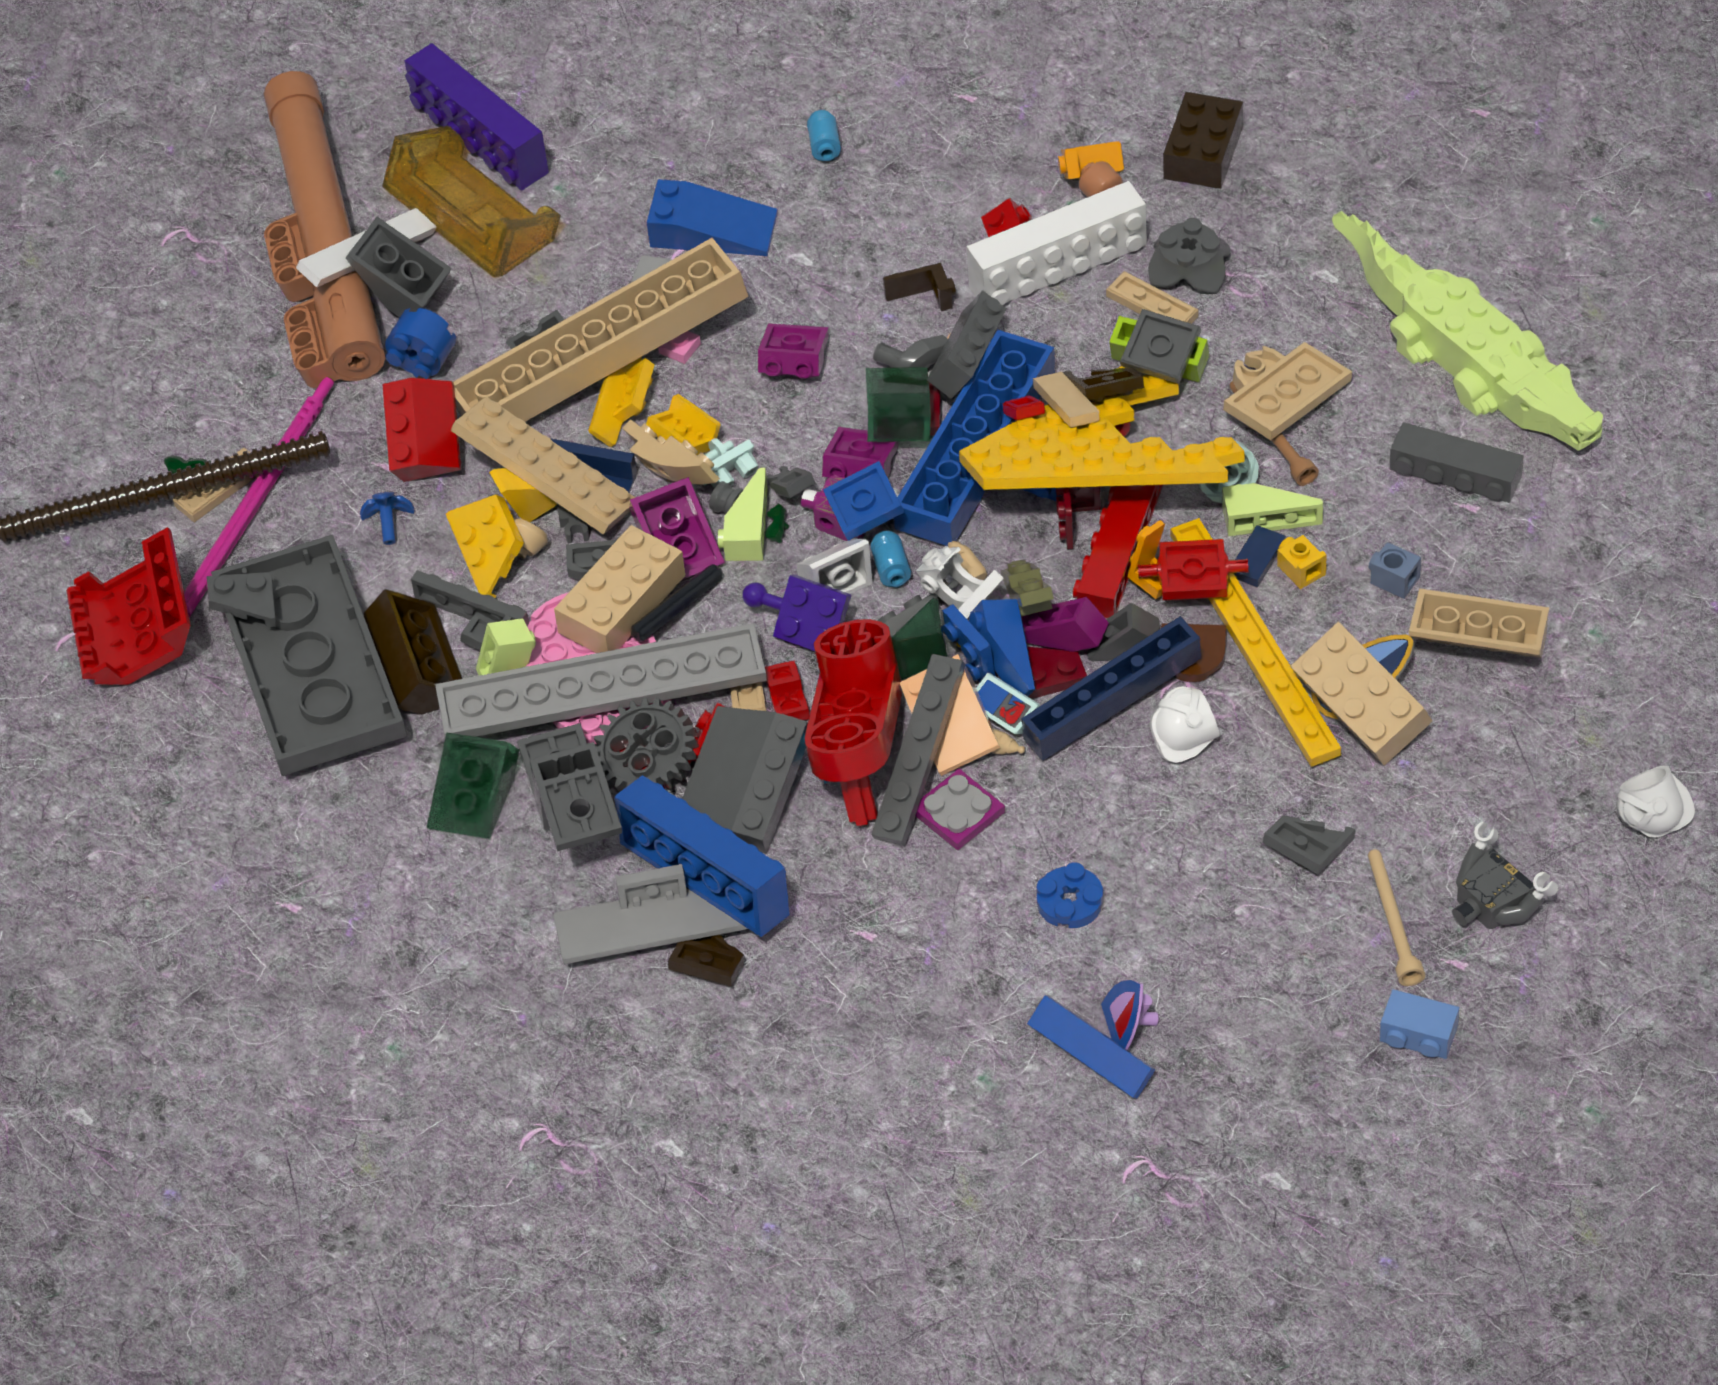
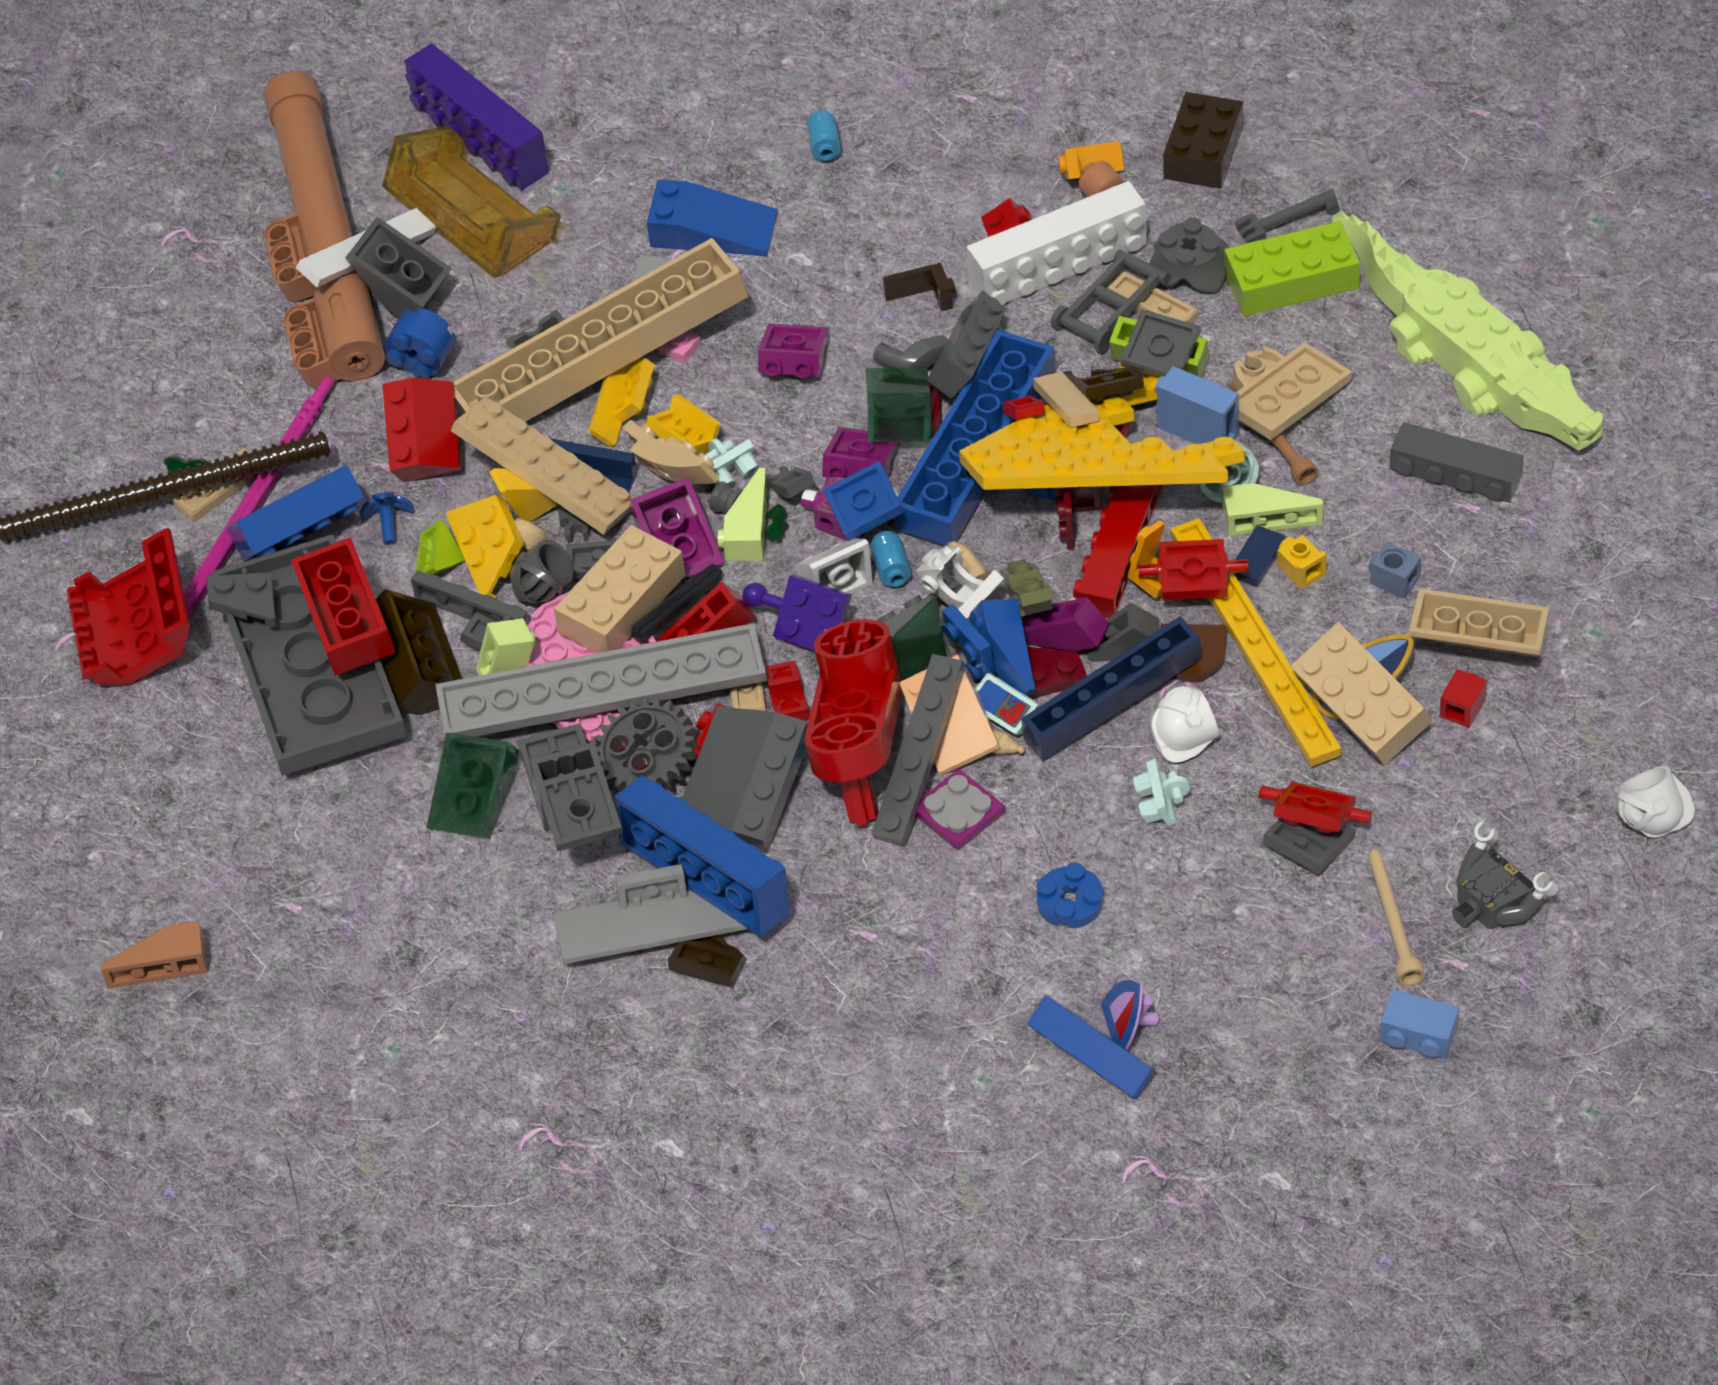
none -> nougat slope [101,921,208,989]
none -> blue brick [226,465,364,561]
none -> red brick [291,537,396,676]
none -> lime slope [415,519,465,575]
none -> dark grey helmet [510,540,573,604]
none -> red slope [656,582,756,642]
none -> dark grey piece [1051,250,1170,352]
none -> light aqua hips [1133,759,1190,826]
none -> medium blue brick [1155,366,1239,444]
none -> lime brick [1224,221,1360,317]
none -> dark grey hinge [1235,189,1339,243]
none -> red plate [1258,781,1372,833]
none -> red brick [1439,669,1487,728]

